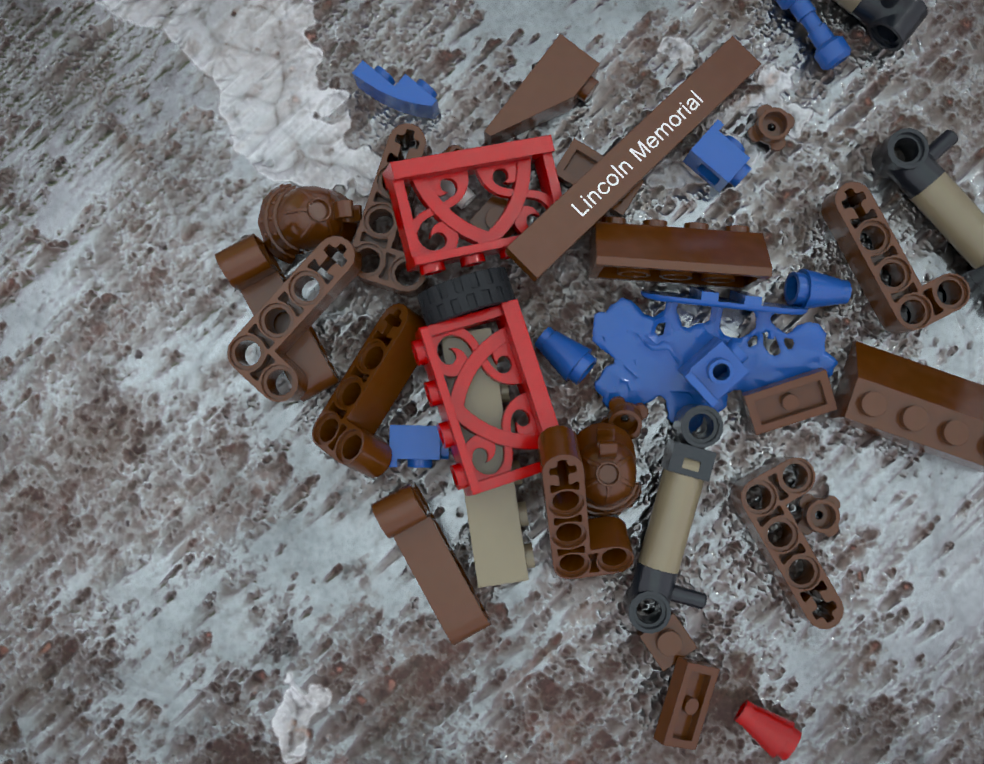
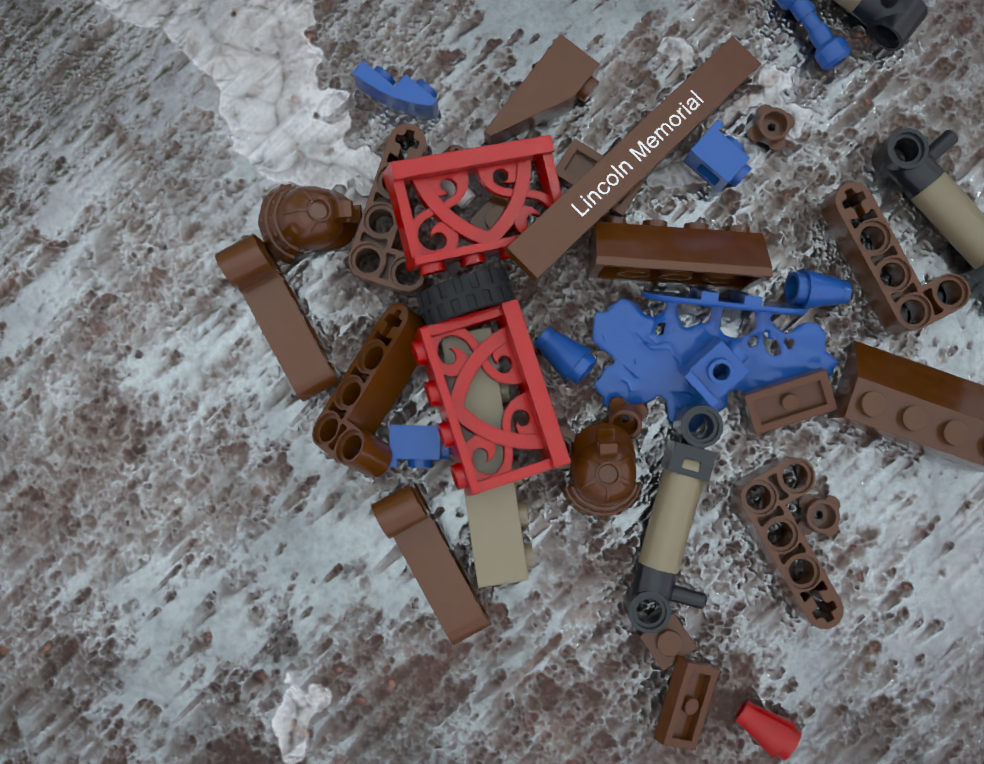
reddish brown beam [227,236,362,403] -> none
reddish brown beam [537,425,634,579] -> none

